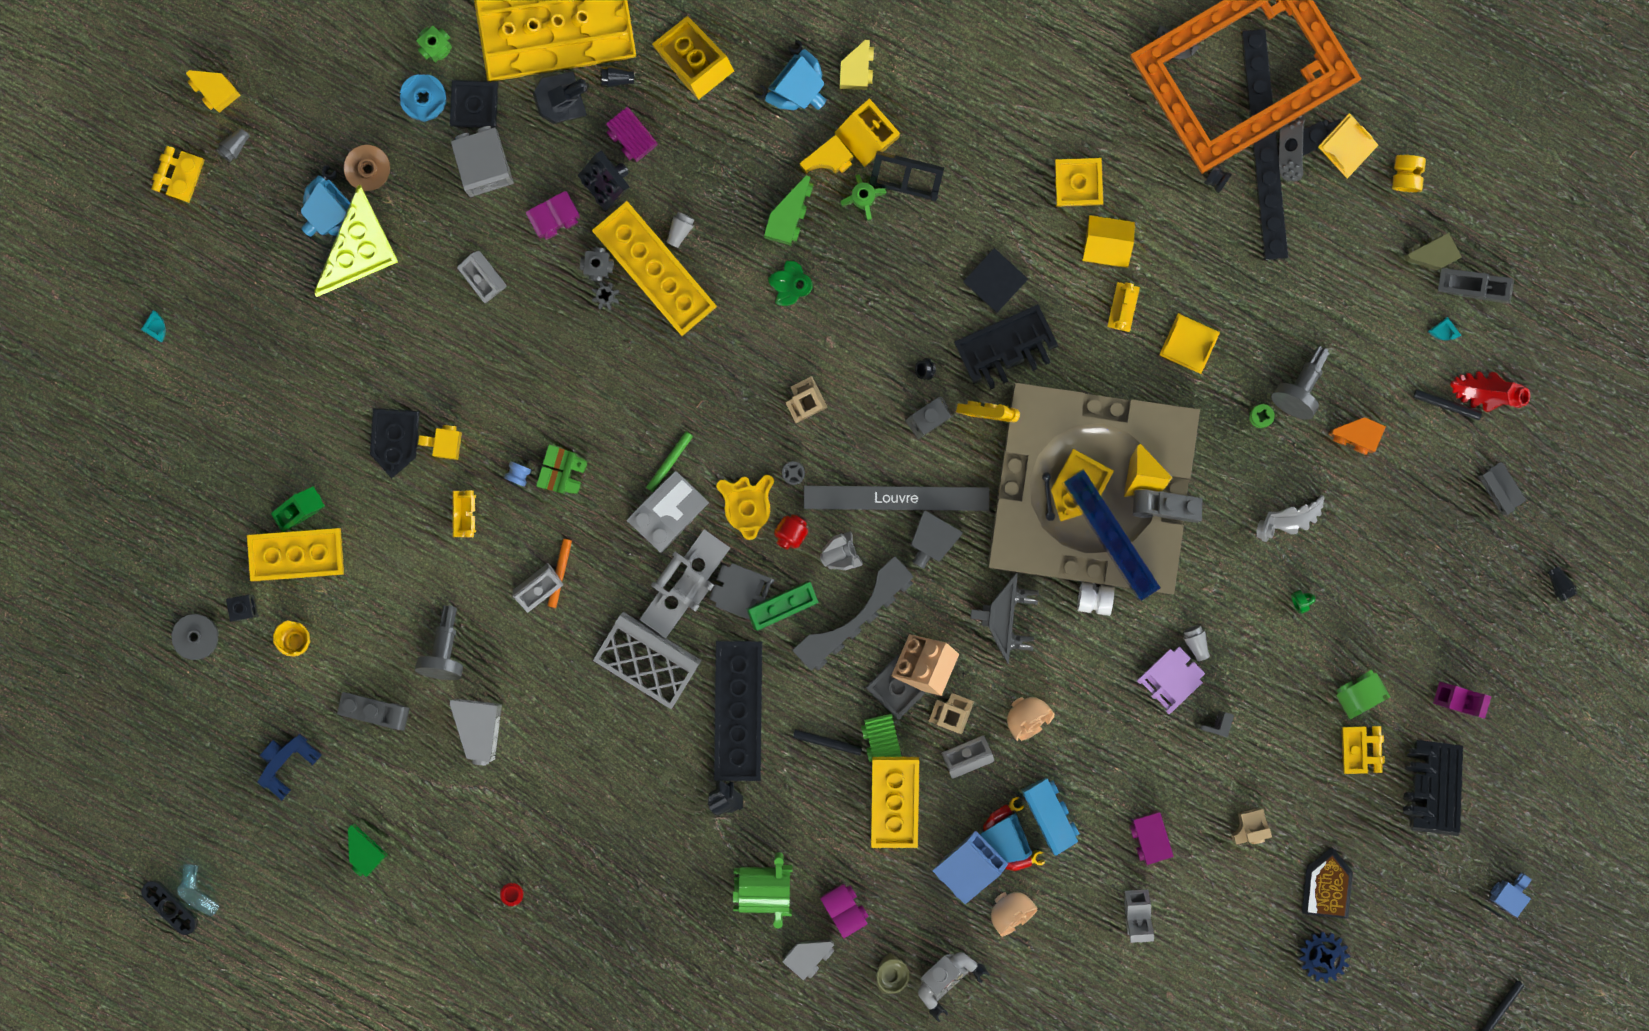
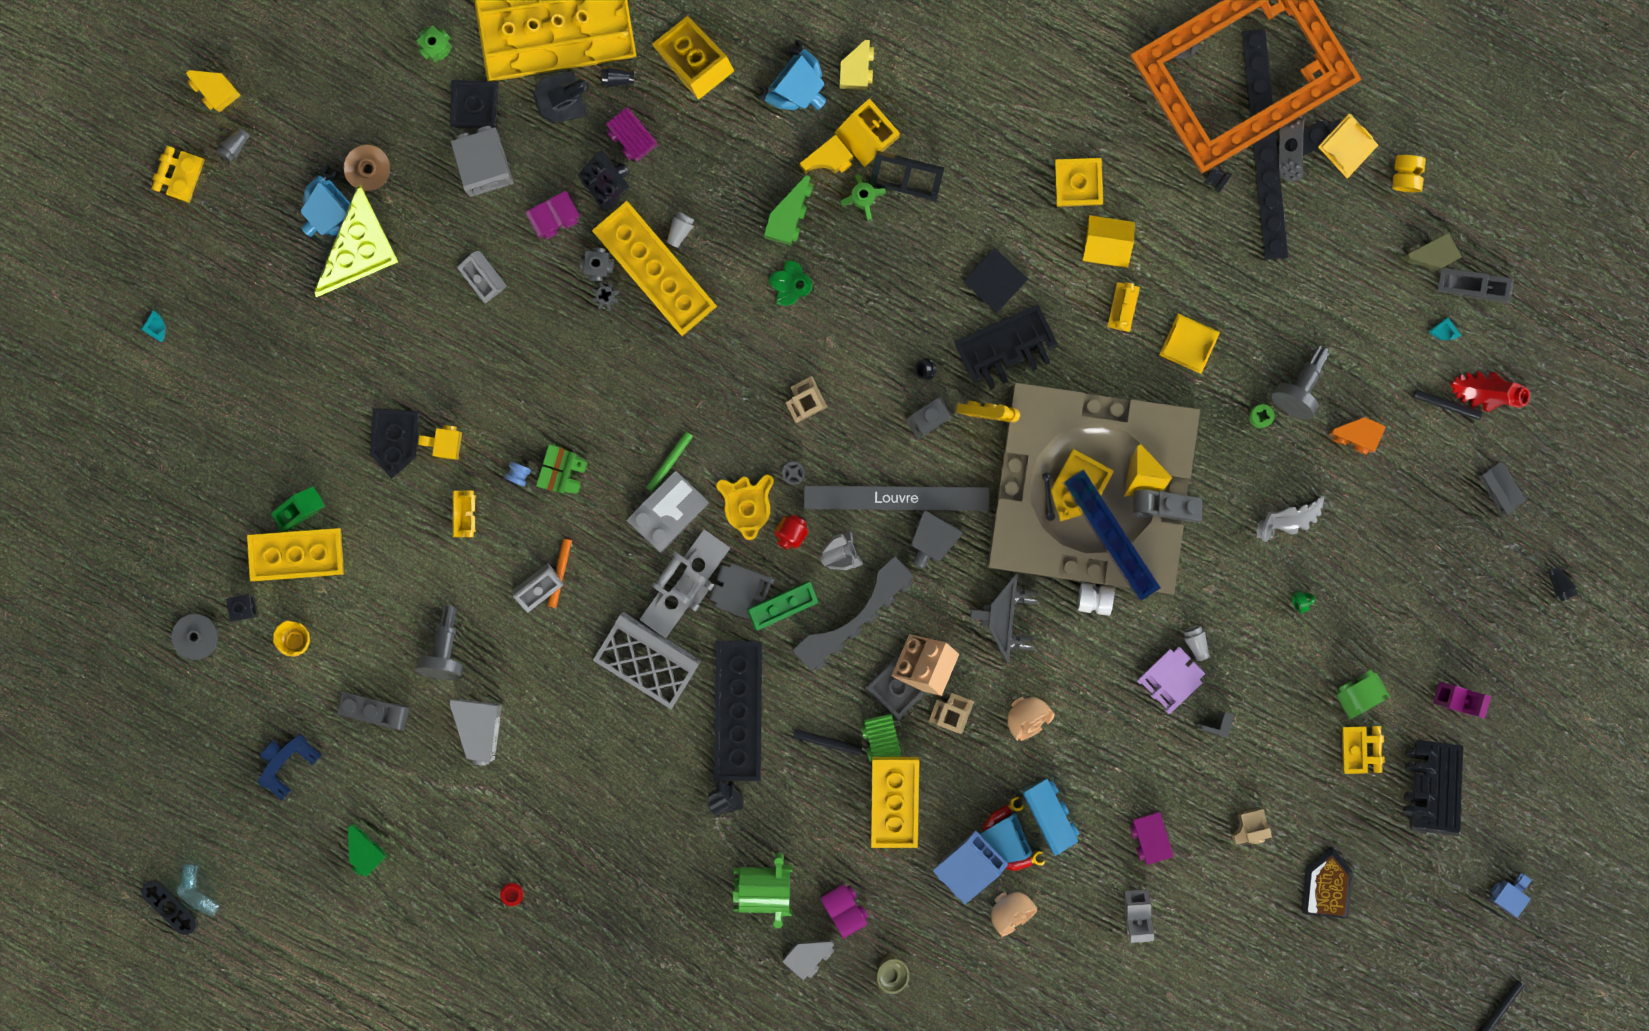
dark azure plate [400,74,447,122] -> none
light grey torso [918,952,990,1022] -> none
light grey slope [941,735,994,778] -> none
dark blue gear [1298,931,1350,983] -> none

